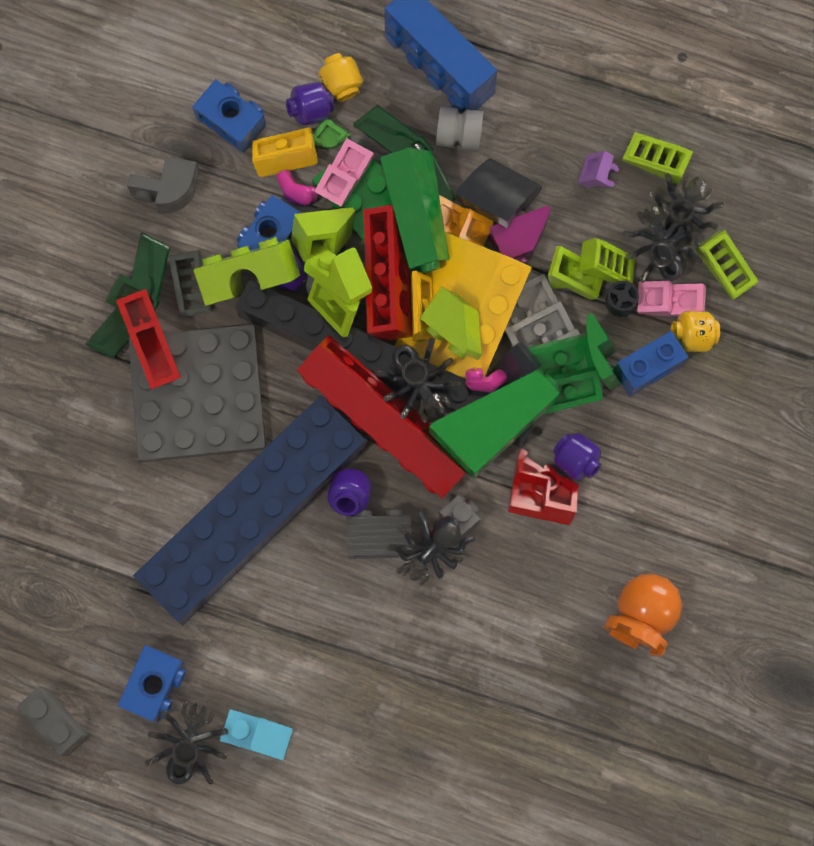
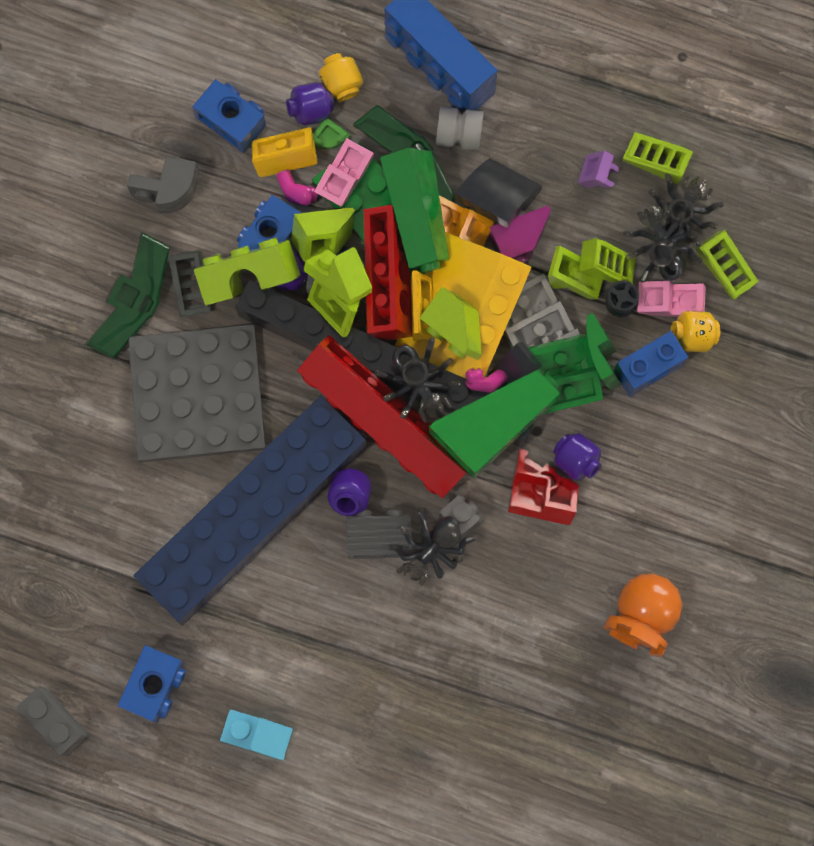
red slope [116,289,181,389] -> none
animal [145,701,228,785] -> none

